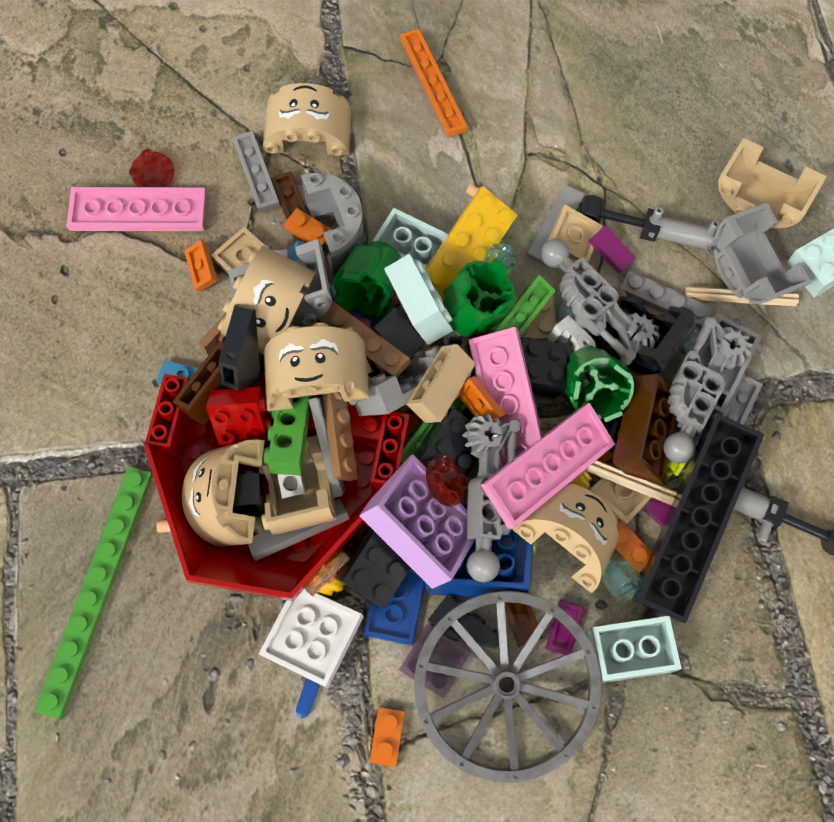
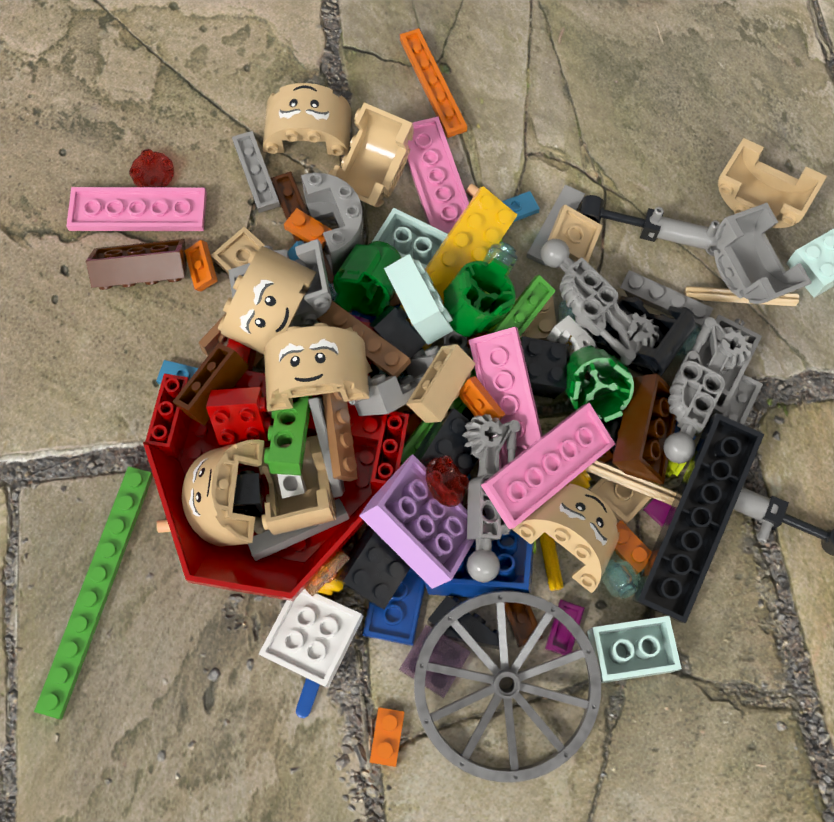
black slope [219,304,261,391] -> none
magenta tile [588,225,636,274] -> none
none -> slope [85,239,187,290]
none -> tan cylinder [328,102,414,207]
none -> bright pink plate [407,117,469,234]
none -> dark azure plate [502,191,540,222]
none -> yellow axle [539,532,564,591]

